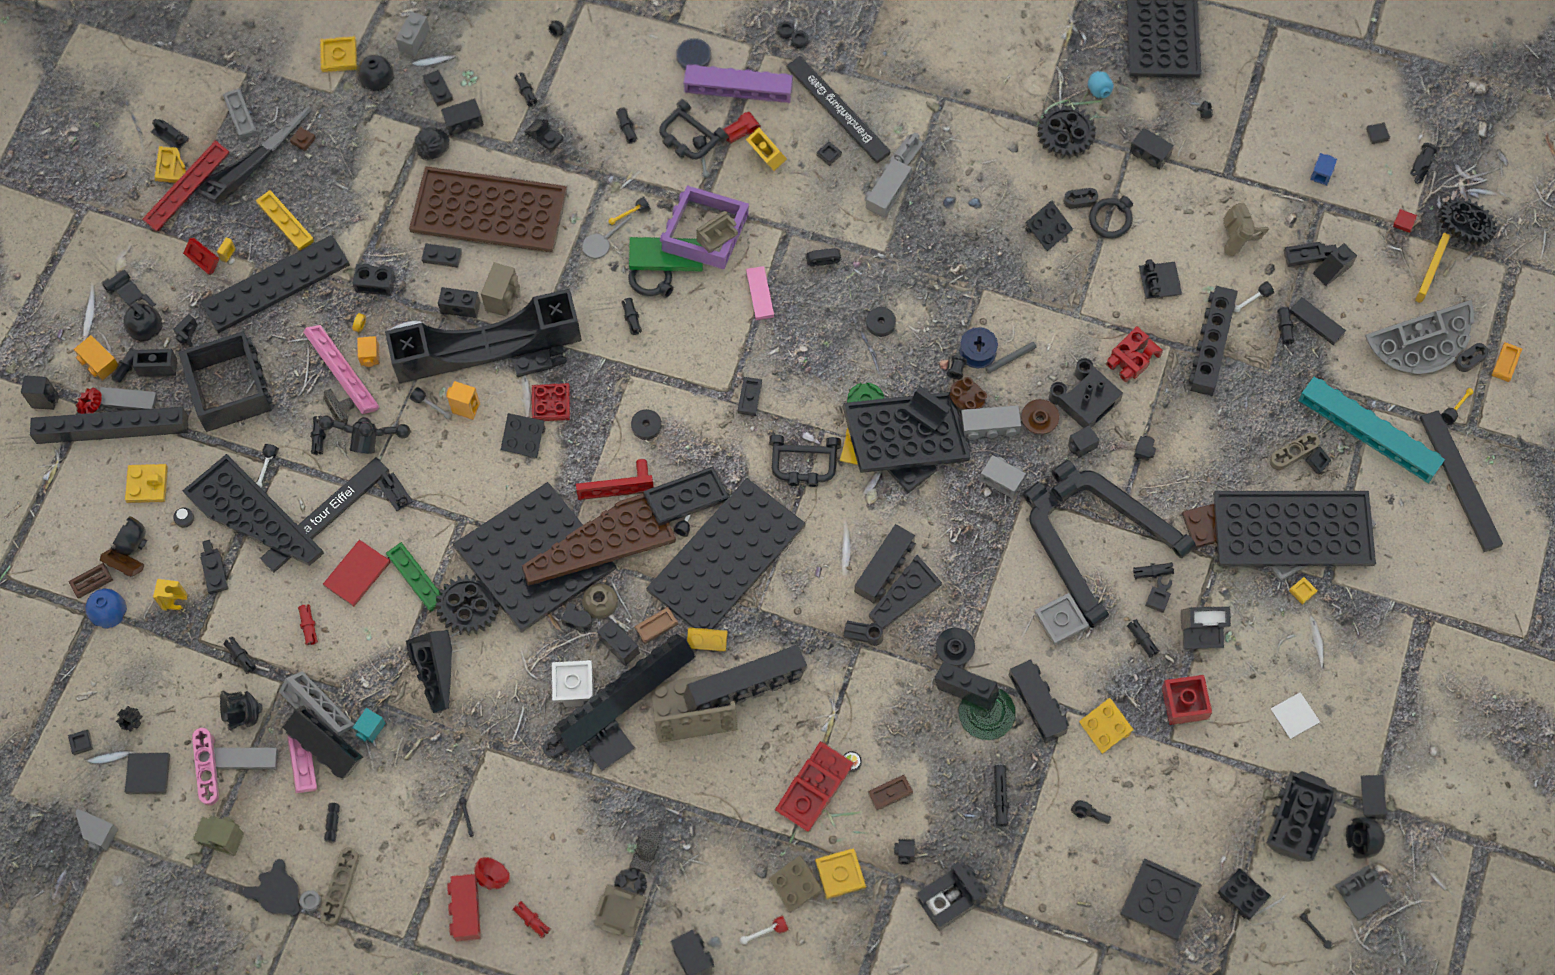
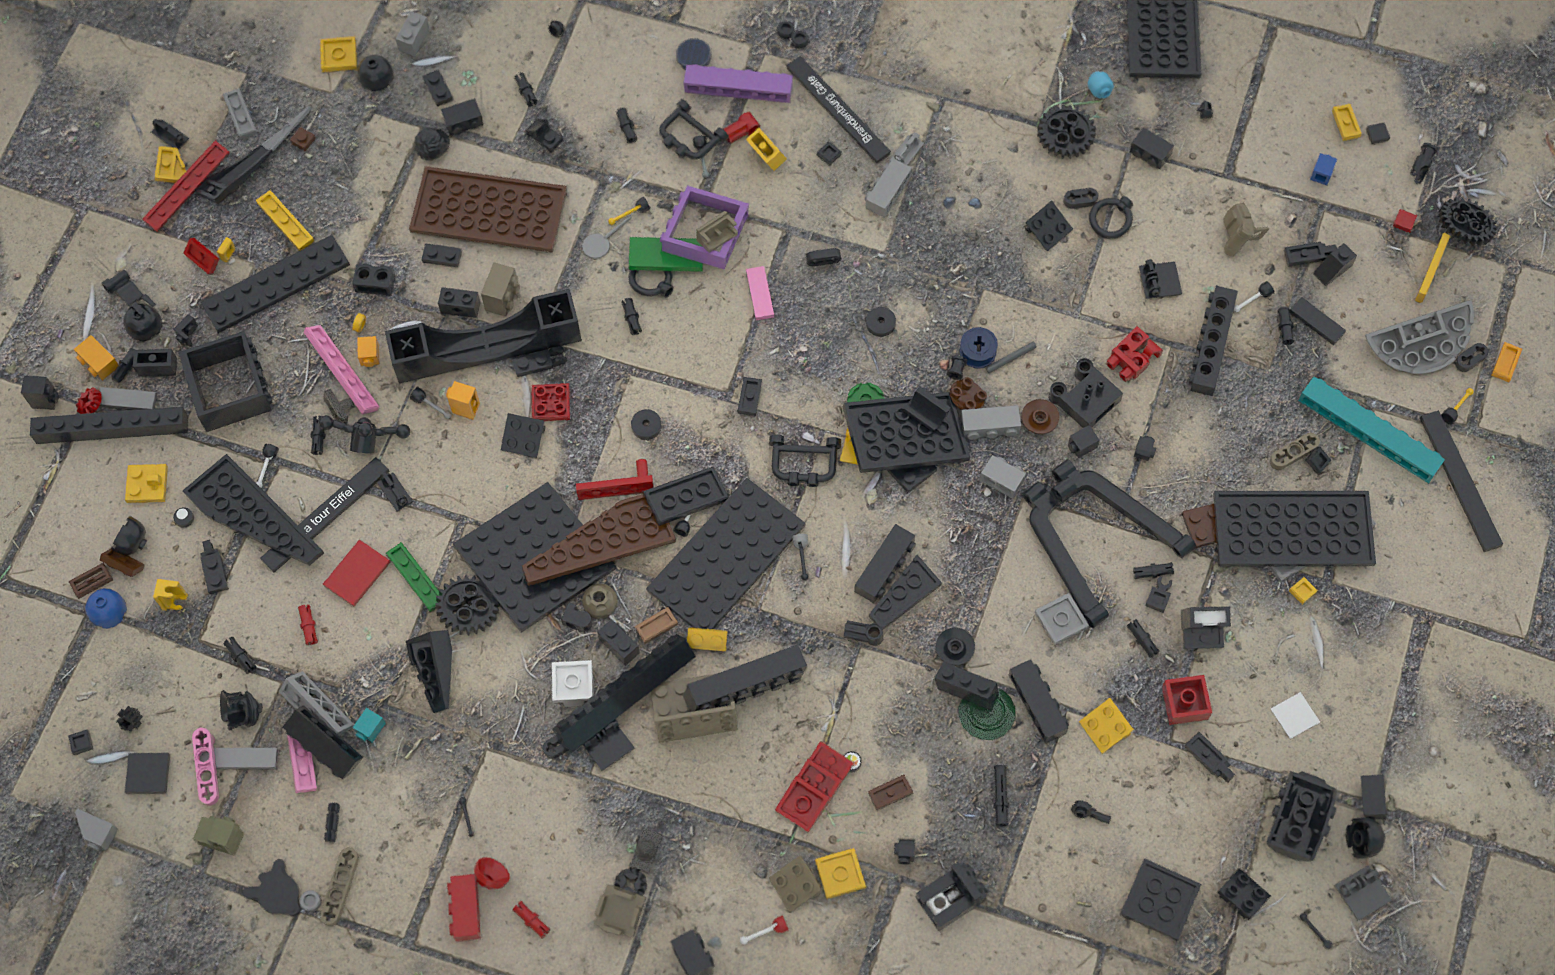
none -> hinge [792,534,809,581]
none -> black hinge [1184,732,1235,783]
none -> yellow plate [1332,104,1362,141]

